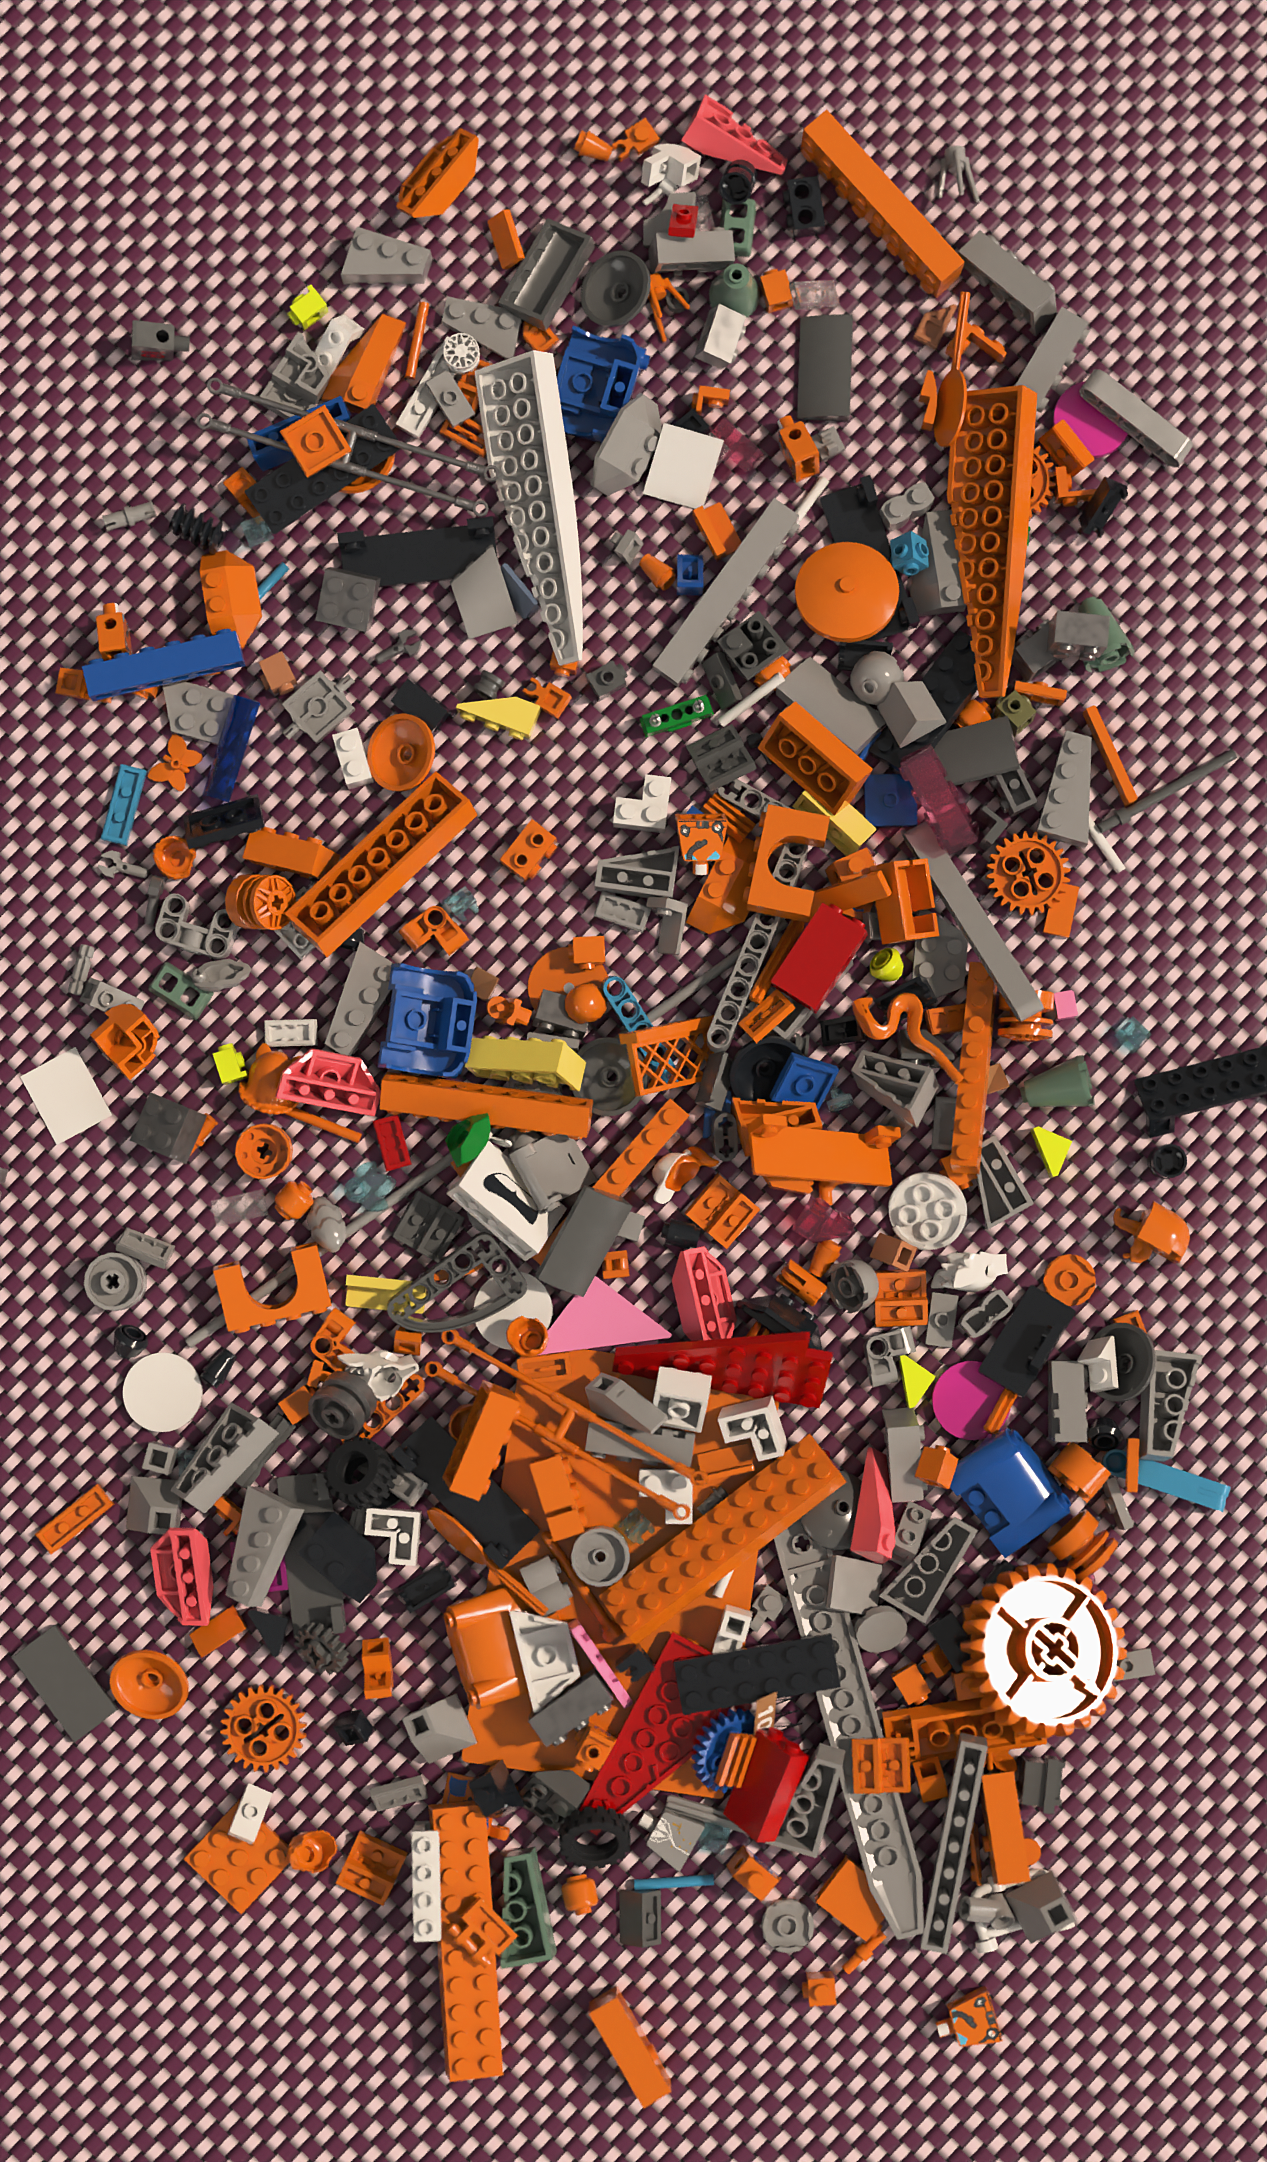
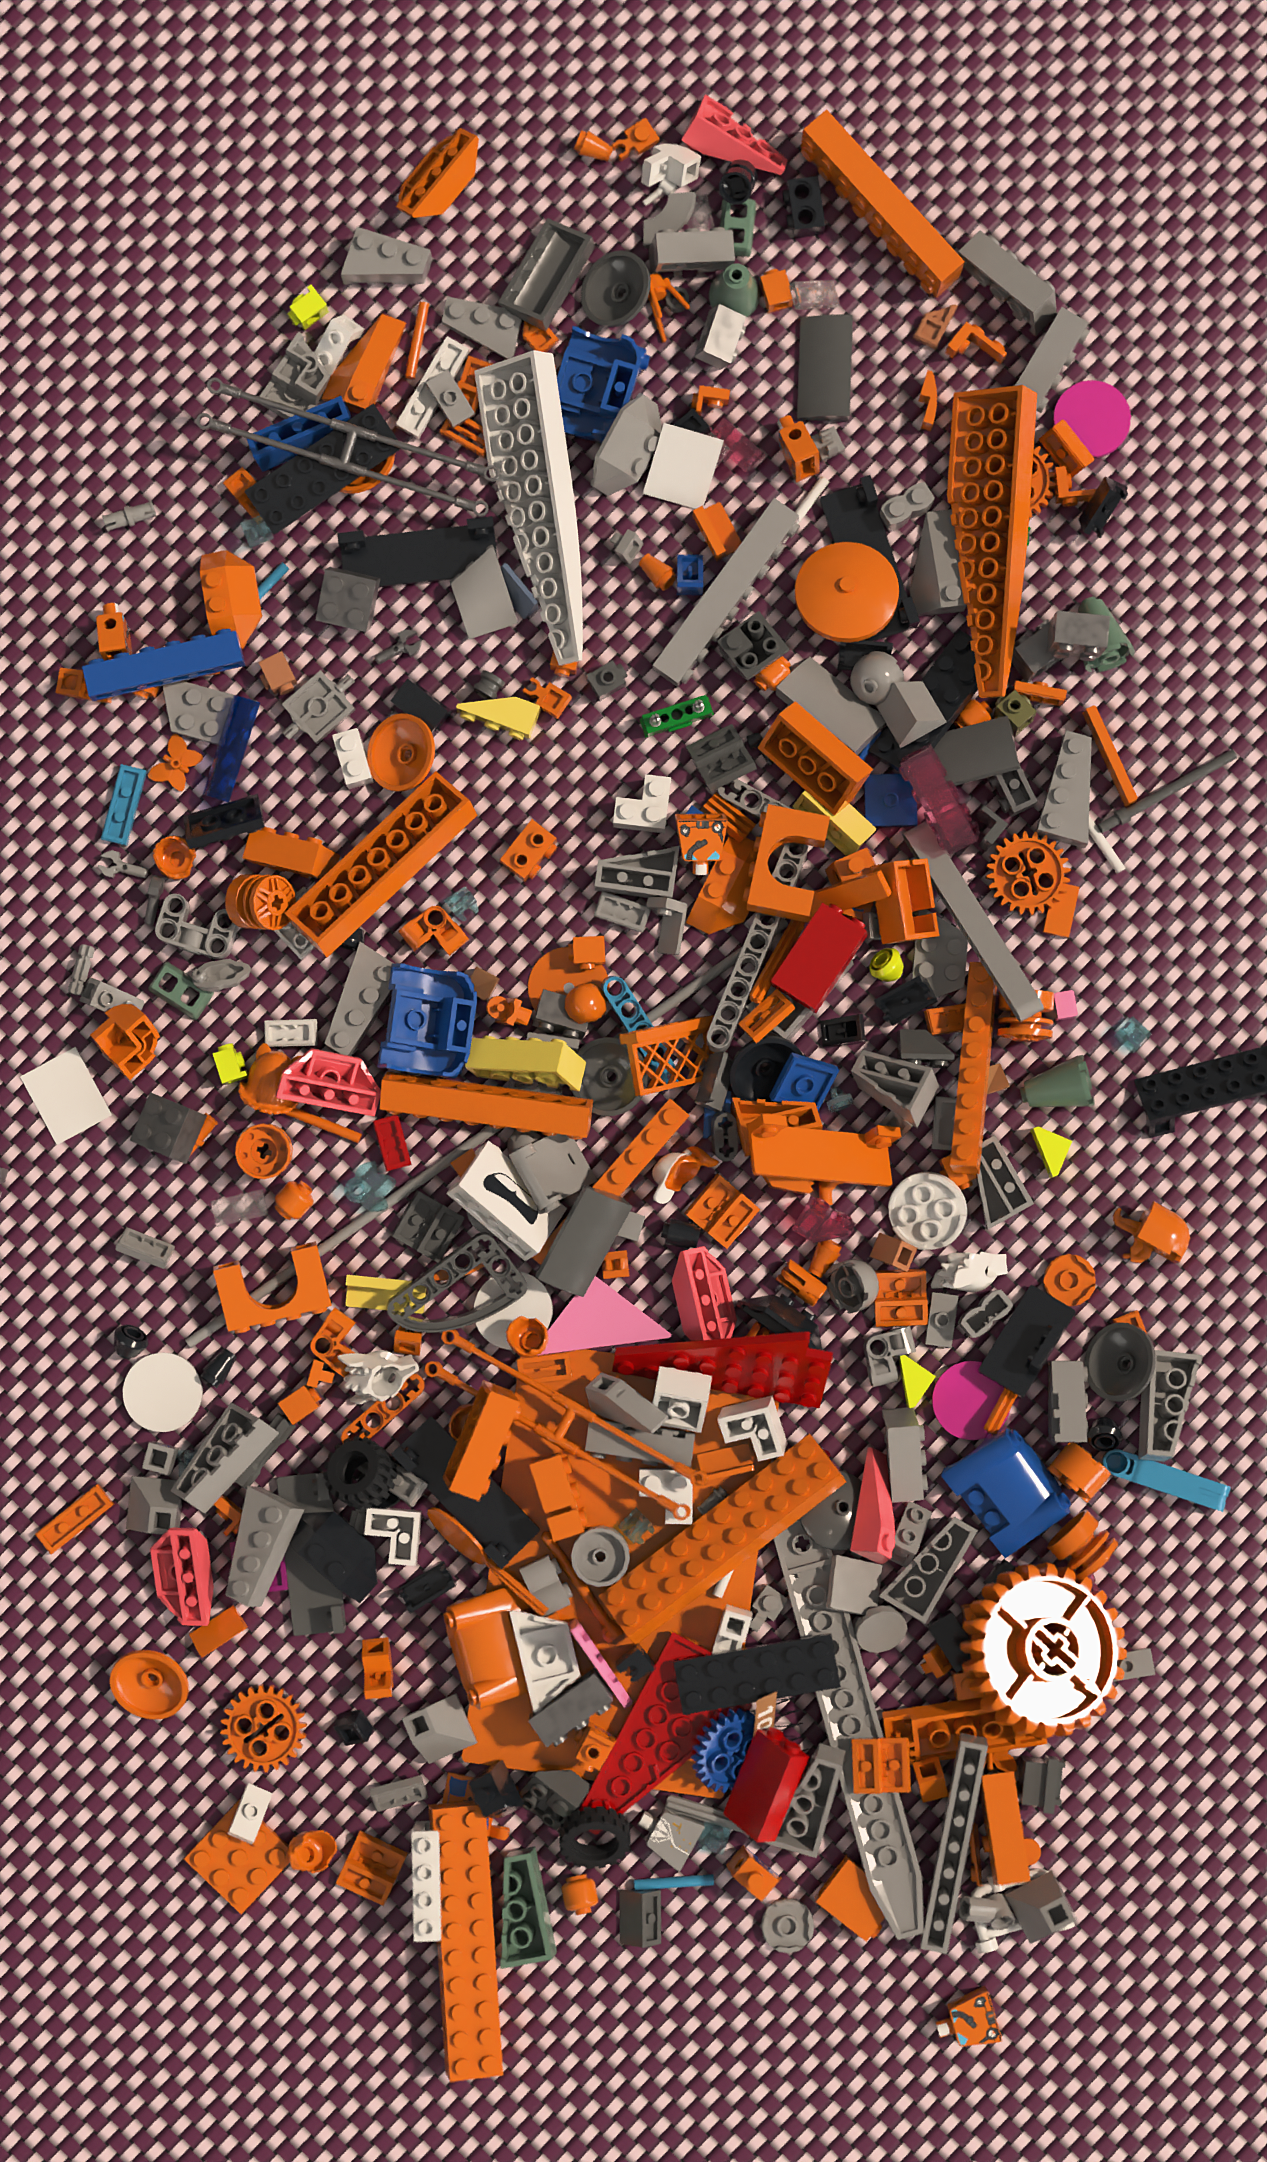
dark grey tile [12,1624,118,1743] -> none
light grey wheel [84,1253,147,1311] -> none
dark grey torso [131,320,190,361] -> none
black piece [169,503,227,555] -> none
black slope [247,1607,291,1658] -> none
orange tile [280,405,352,478] -> none
dark grey gear [294,1622,349,1675] -> none
light grey arm [306,1196,346,1253] -> none
flat silver wheel [308,1371,377,1439] -> none
white wheel [443,333,480,374] -> none
green hat [445,1113,512,1168] -> none
orange plate [447,1897,518,1968] -> none
orange tile [487,210,525,269] -> none
orange brick [589,1986,671,2109] -> none
red plate [668,204,699,238] -> none
dark grey plate [701,651,743,710] -> none
orange tile [714,1733,757,1788] -> none
white bar [718,672,785,727] -> none
dark grey bush [795,1033,809,1057] -> none
orange brick [802,1971,836,2007] -> none
orange bar [842,1930,887,1974] -> none
orange animal [852,993,964,1084] -> none
dark azure brick [890,531,929,577] -> none
orange brick [890,1661,931,1706] -> none
orange brick [915,1445,959,1489] -> none
orange piece [933,291,970,447] -> none
light grey plant [937,146,979,203] -> none
white slope [1078,1336,1118,1393] -> none
light grey beam [1079,369,1193,468] -> none
light grey plate [1102,1477,1133,1530] -> none
orange tile [1125,1438,1139,1492] -> none
black wheel [1147,1144,1187,1179] -> none

